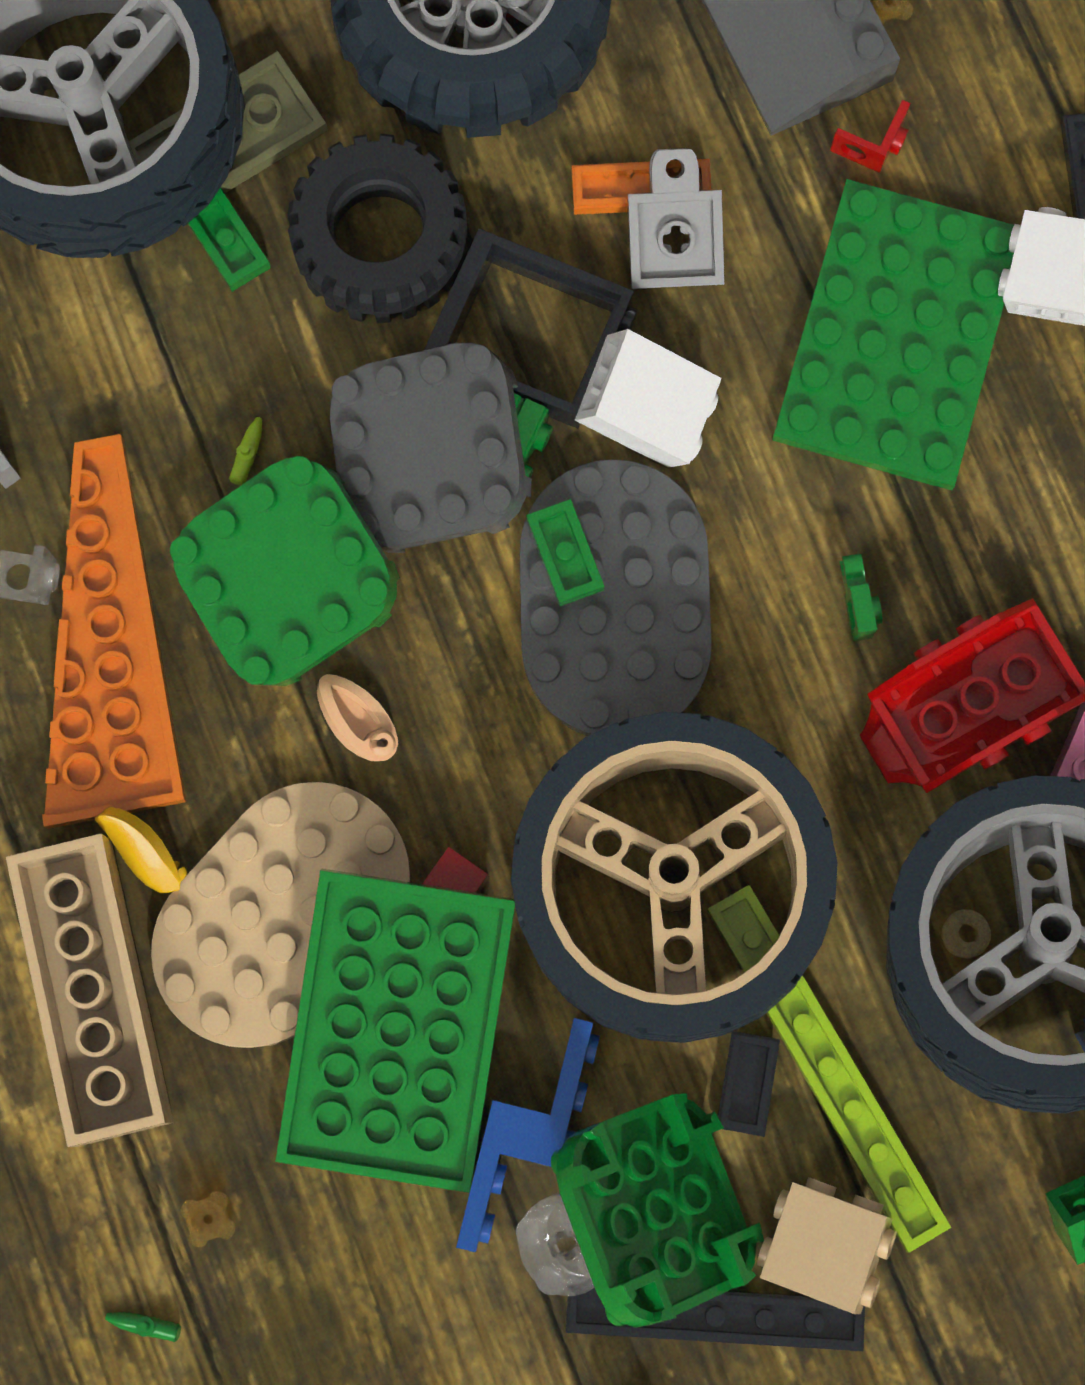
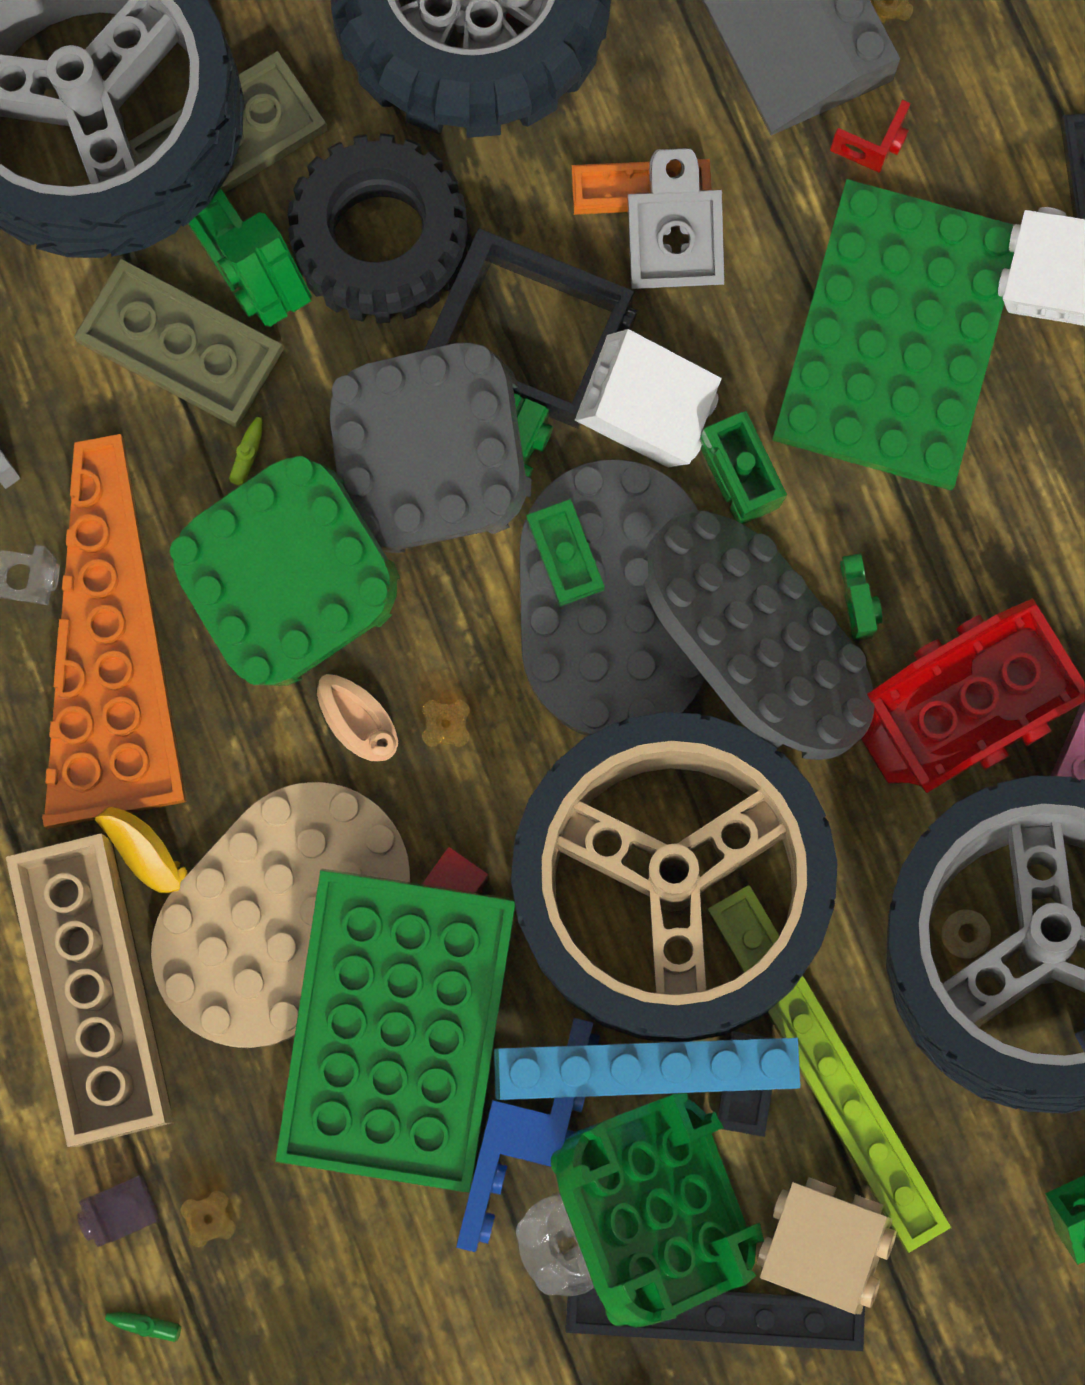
none -> olive plate [74,259,284,428]
none -> bracket [77,1175,160,1247]
none -> green brick [216,212,312,327]
none -> clear yellow plate [422,700,470,747]
none -> dark azure brick [494,1038,800,1100]
none -> dark grey plate [643,511,875,760]
none -> green brick [699,411,787,524]

